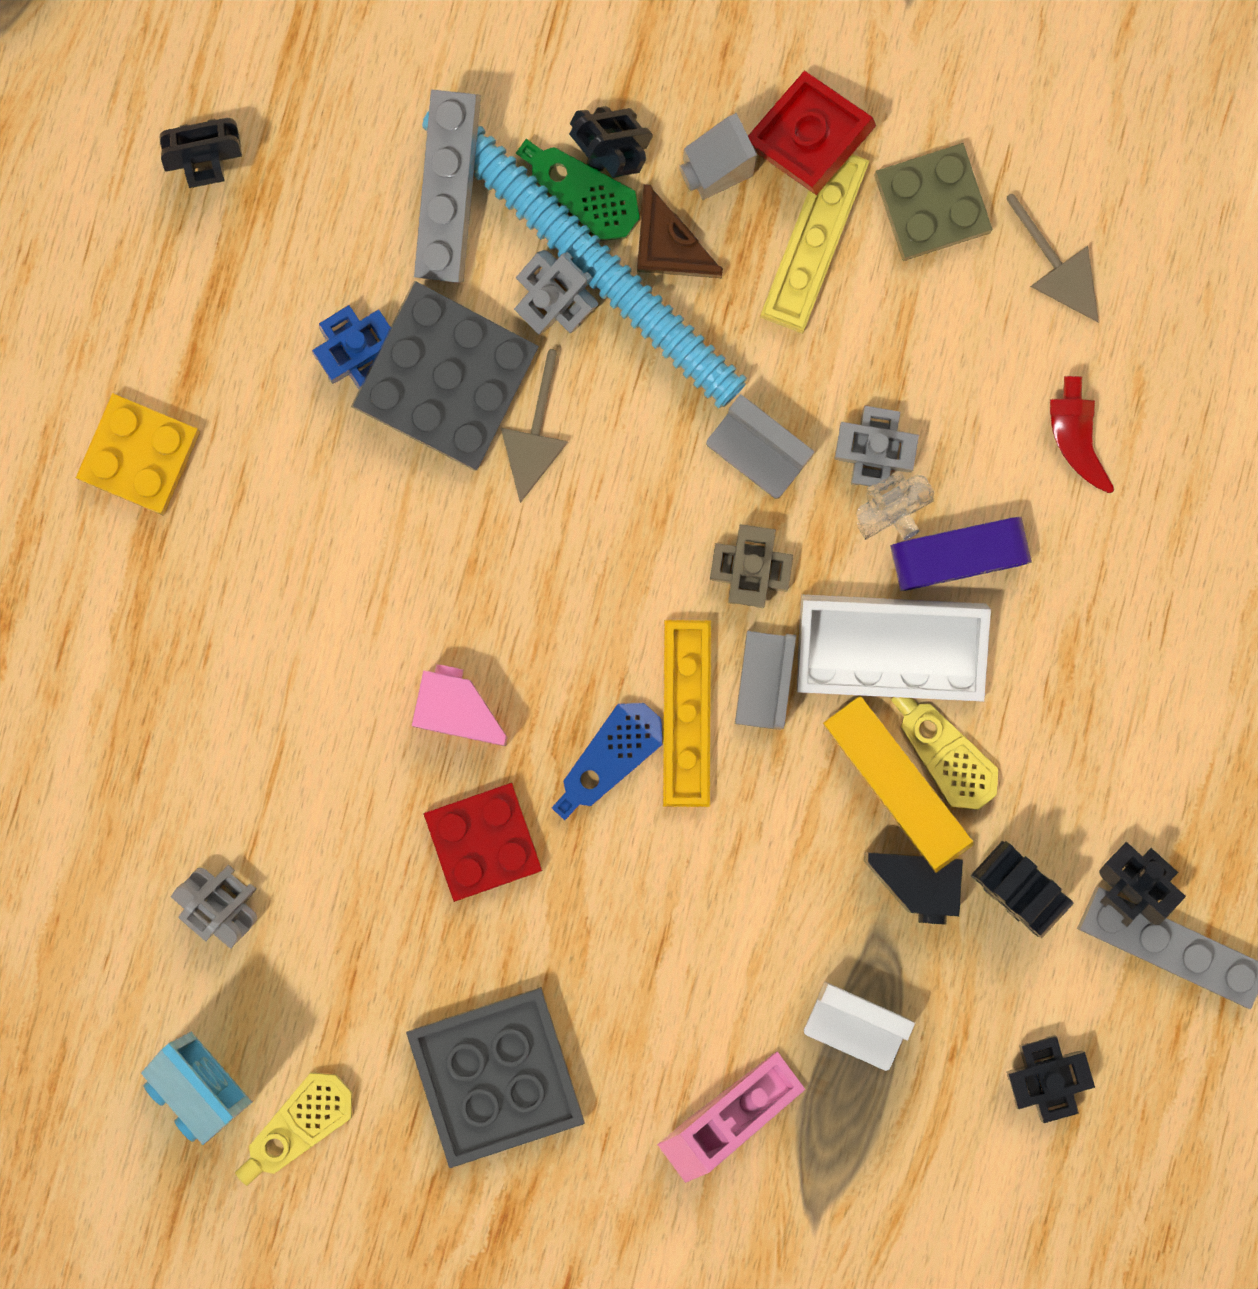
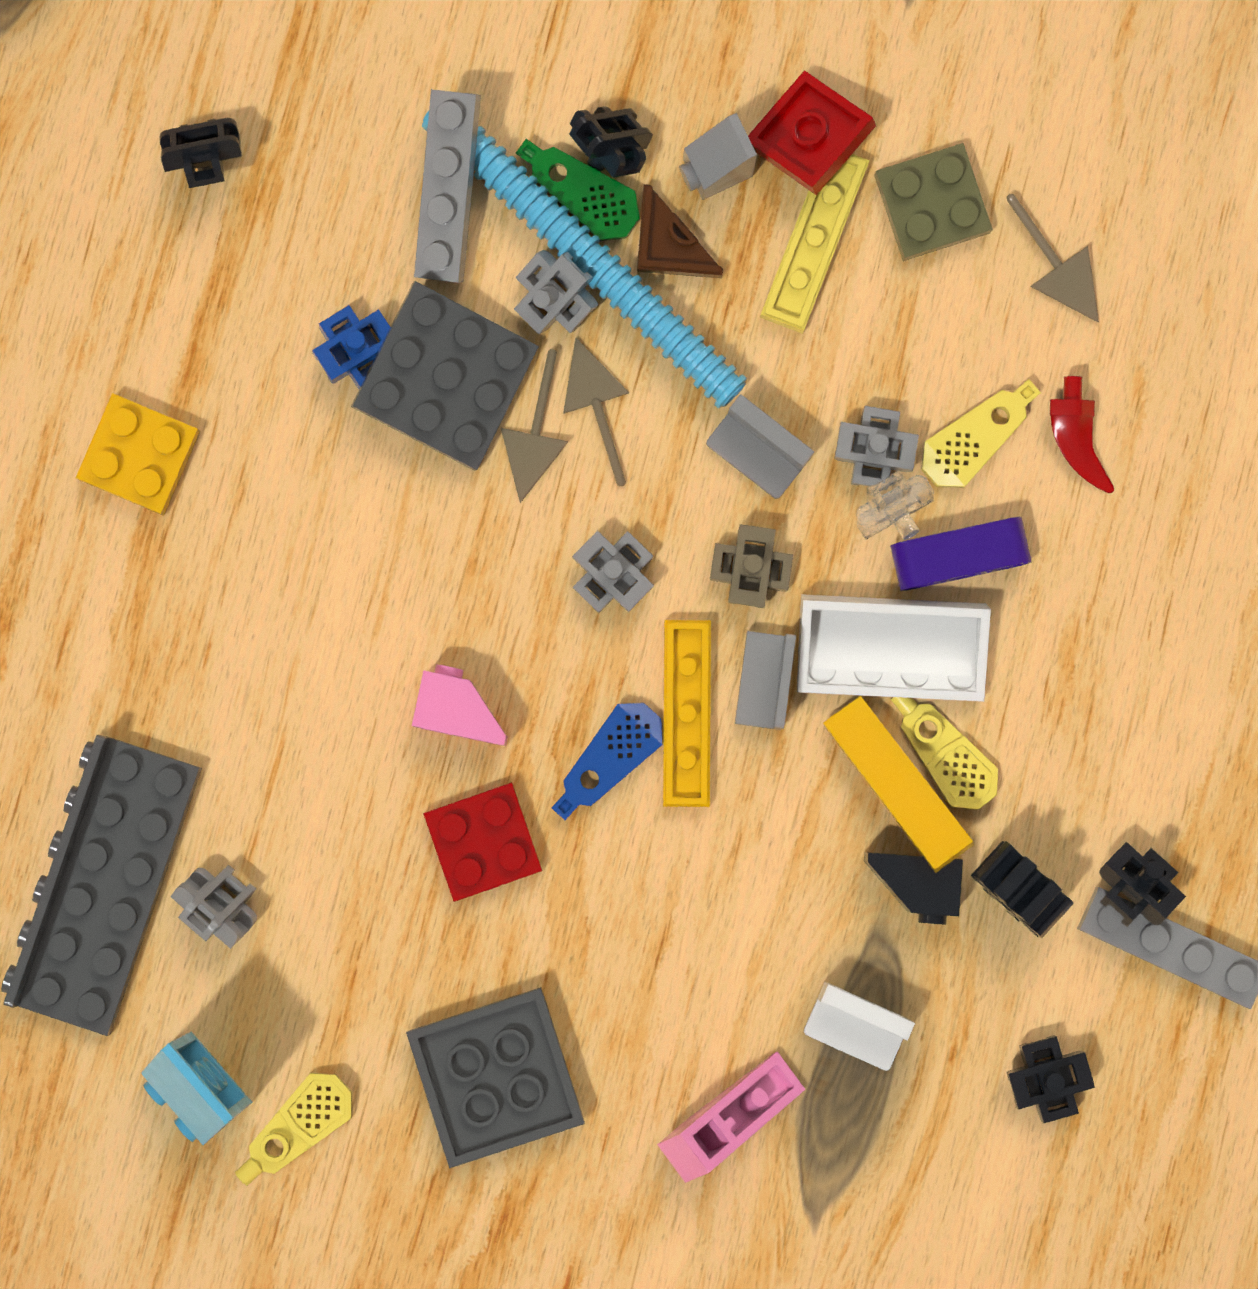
none -> dark grey bracket [1,734,202,1036]
none -> dark tan piece [563,338,629,486]
none -> light grey piece [572,530,654,613]
none -> light yellow piece [921,379,1041,488]

